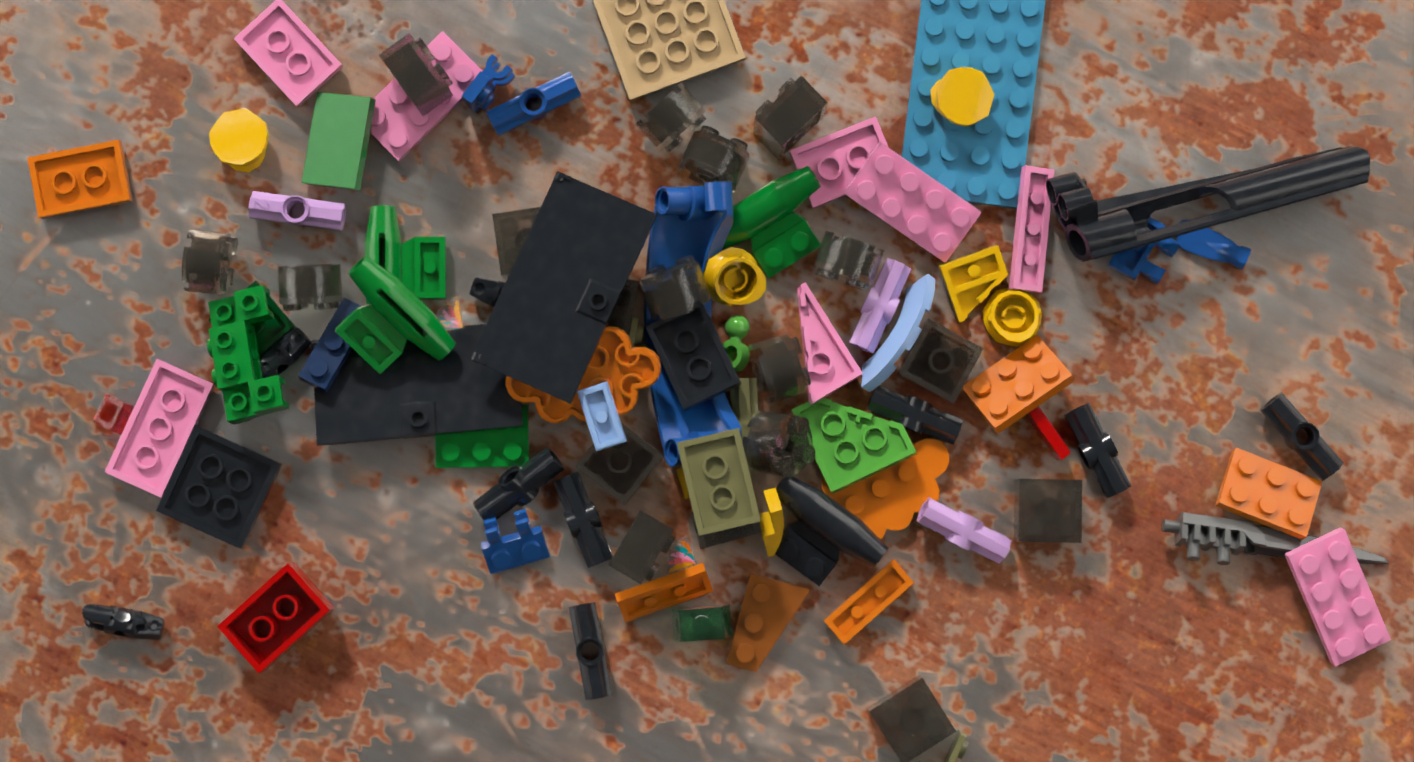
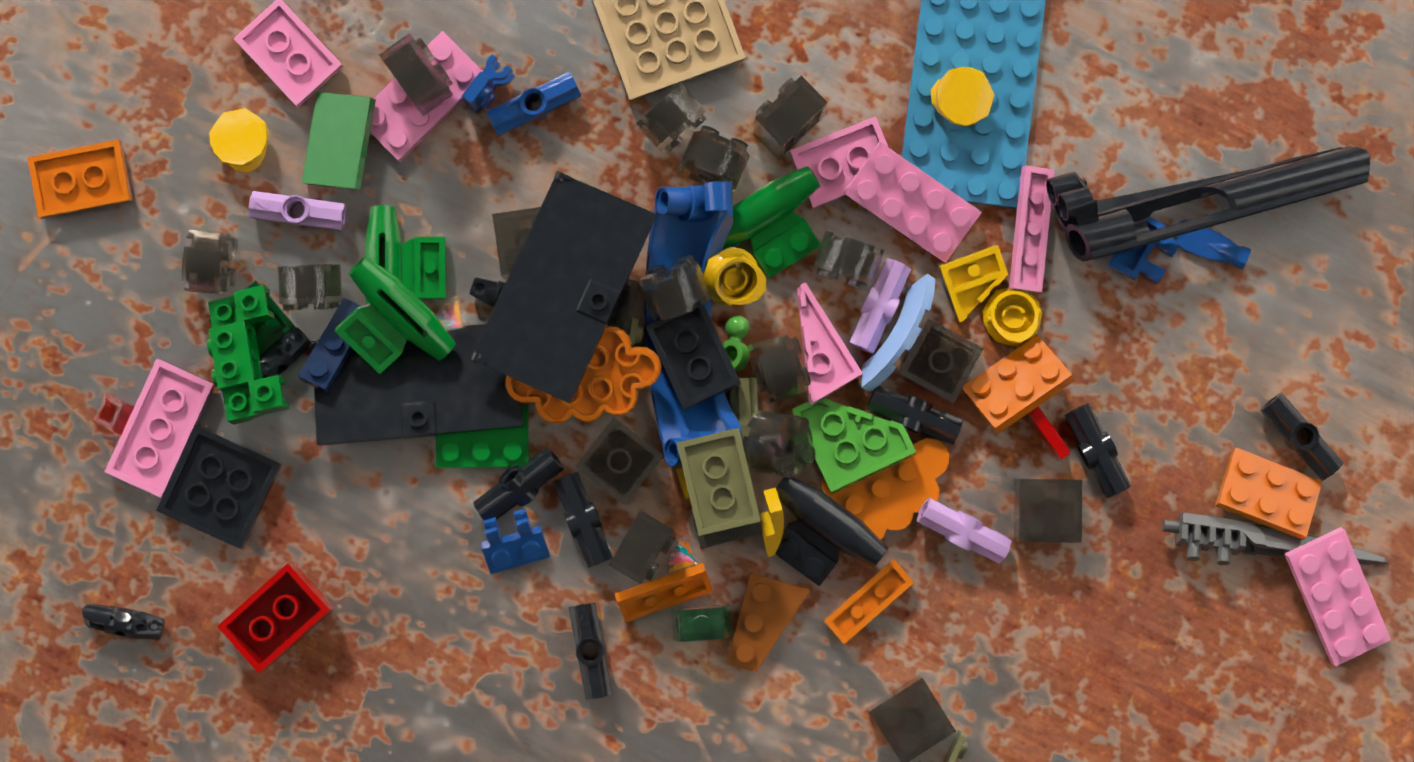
light blue plate [577,381,627,451] -> none

